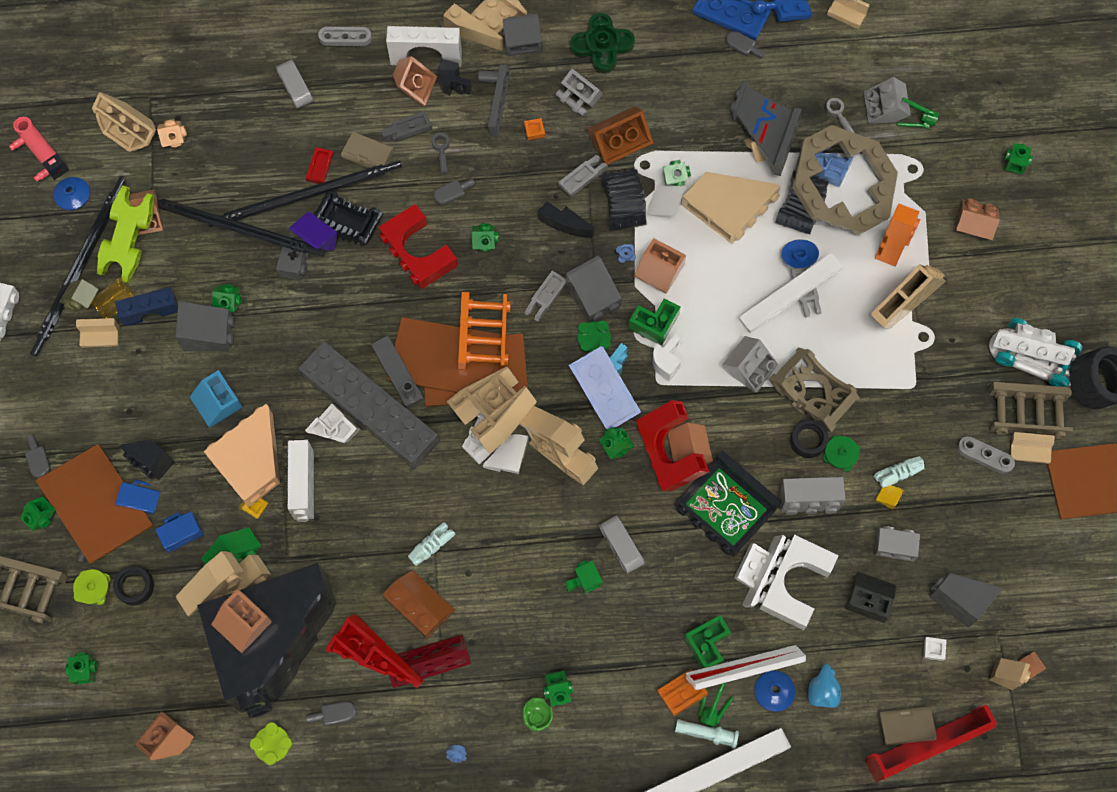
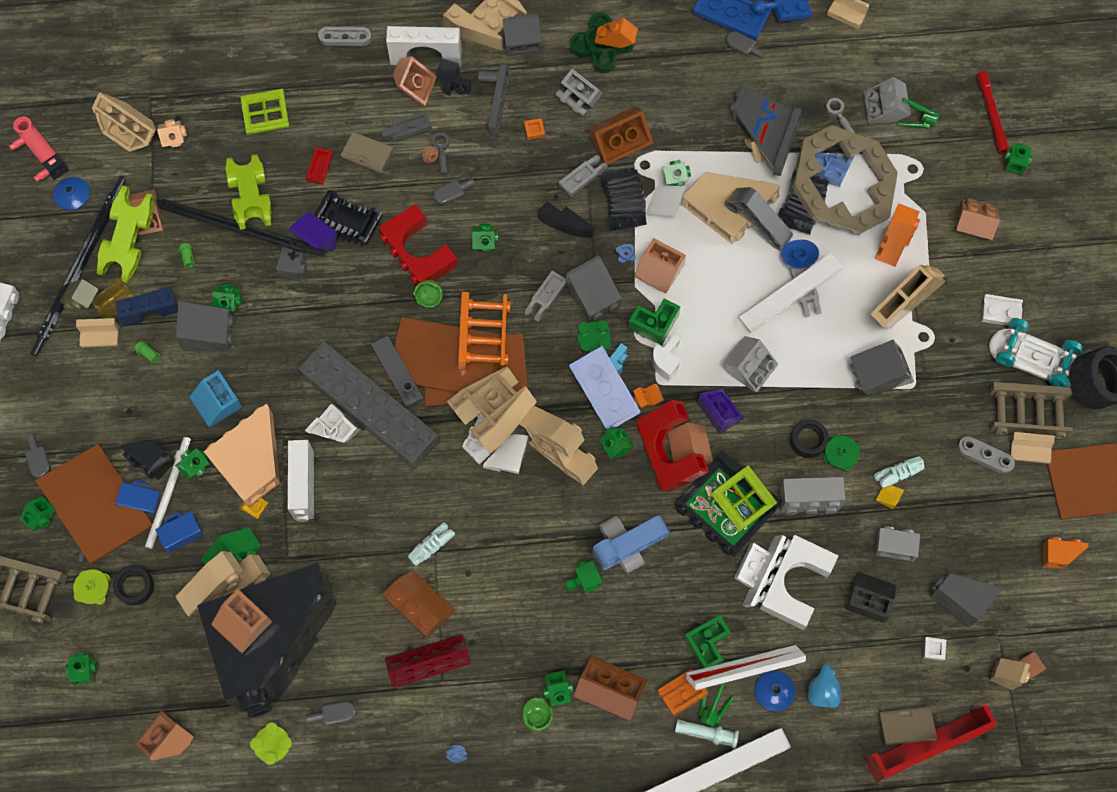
black axle [208,160,402,227] -> none
light grey beam [276,59,313,109] -> none
red wedge [325,614,424,688] -> none
dark tan fence [769,347,860,432] -> none
white bracket [993,323,1075,365] -> none
none -> bright green pin [135,340,160,363]
none -> white bar [145,437,191,549]
none -> green brick [175,448,209,480]
none -> bright green pin [178,243,196,268]
none -> lime piece [225,154,272,230]
none -> lime piece [241,89,290,135]
none -> bright green hair [413,280,443,308]
none -> medium nougat plate [421,146,439,163]
none -> dark orange slope [574,656,647,721]
none -> medium blue beam [593,516,670,570]
none -> orange slope [595,17,638,48]
none -> orange bracket [633,384,664,409]
none -> dark purple slope [697,388,744,434]
none -> lime piece [711,465,777,532]
none -> dark grey beam [725,187,793,251]
none -> dark grey slope [850,339,914,395]
none -> red piece [977,71,1009,154]
none -> white plate [981,294,1023,326]
none -> orange slope [1043,537,1089,569]

